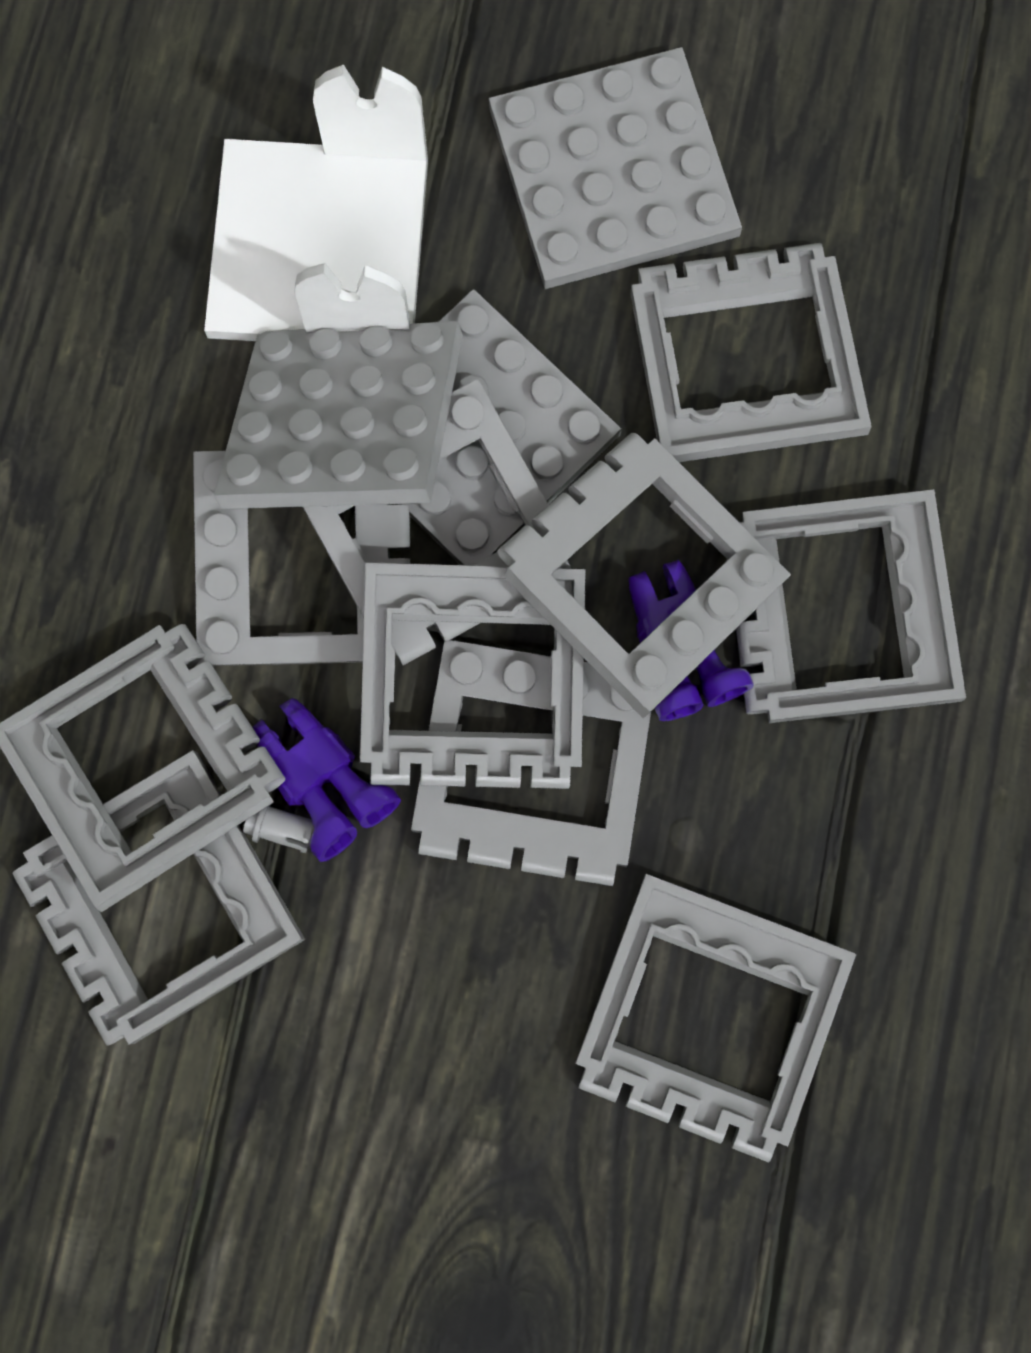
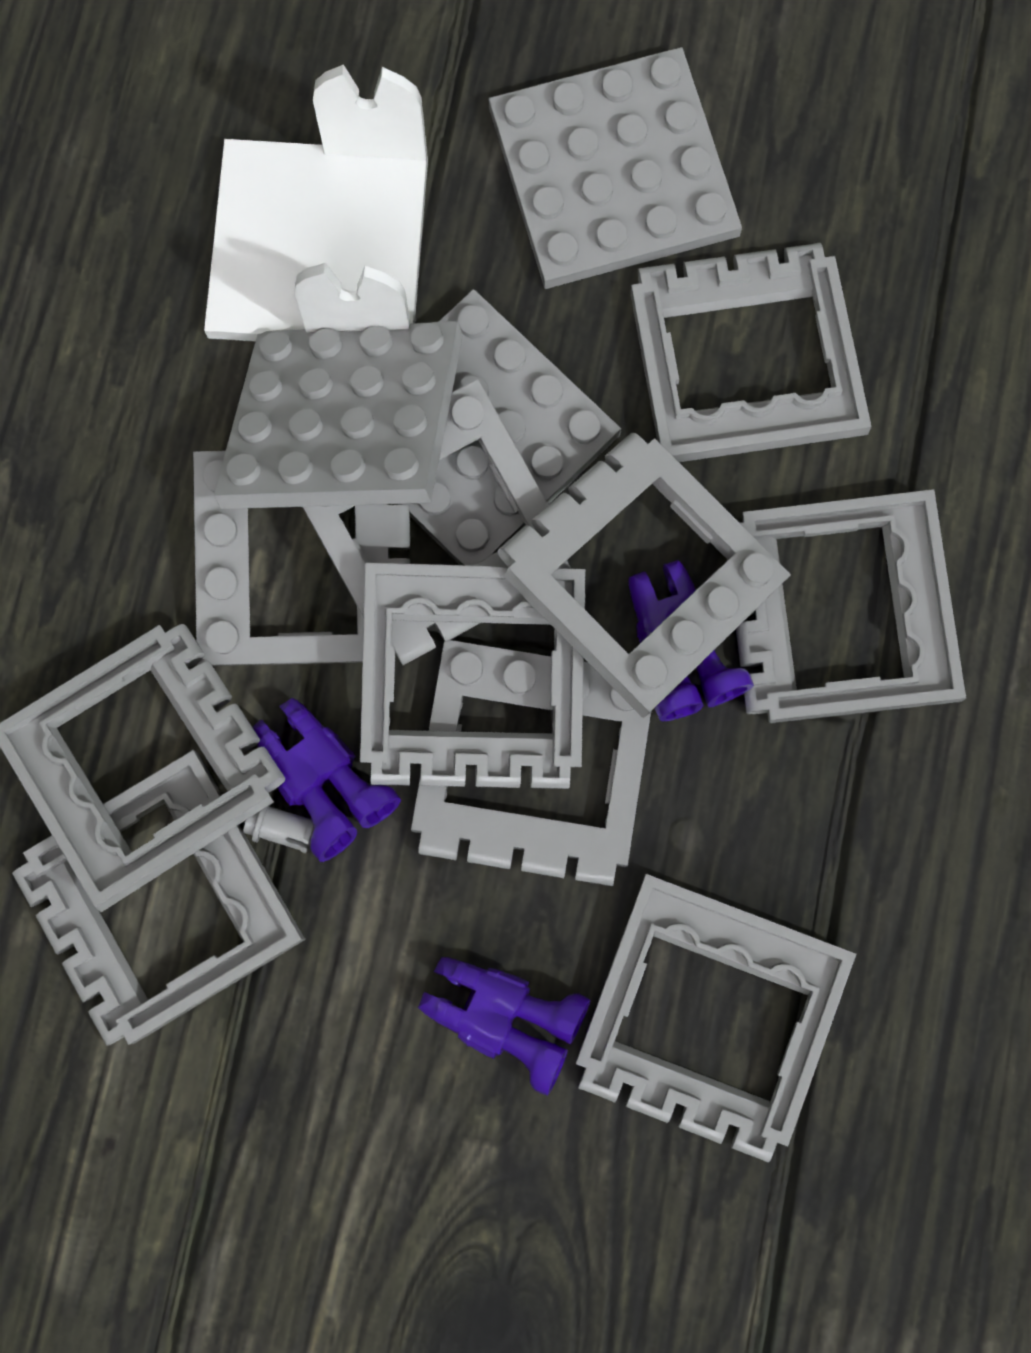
none -> dark purple piece [418,957,591,1096]

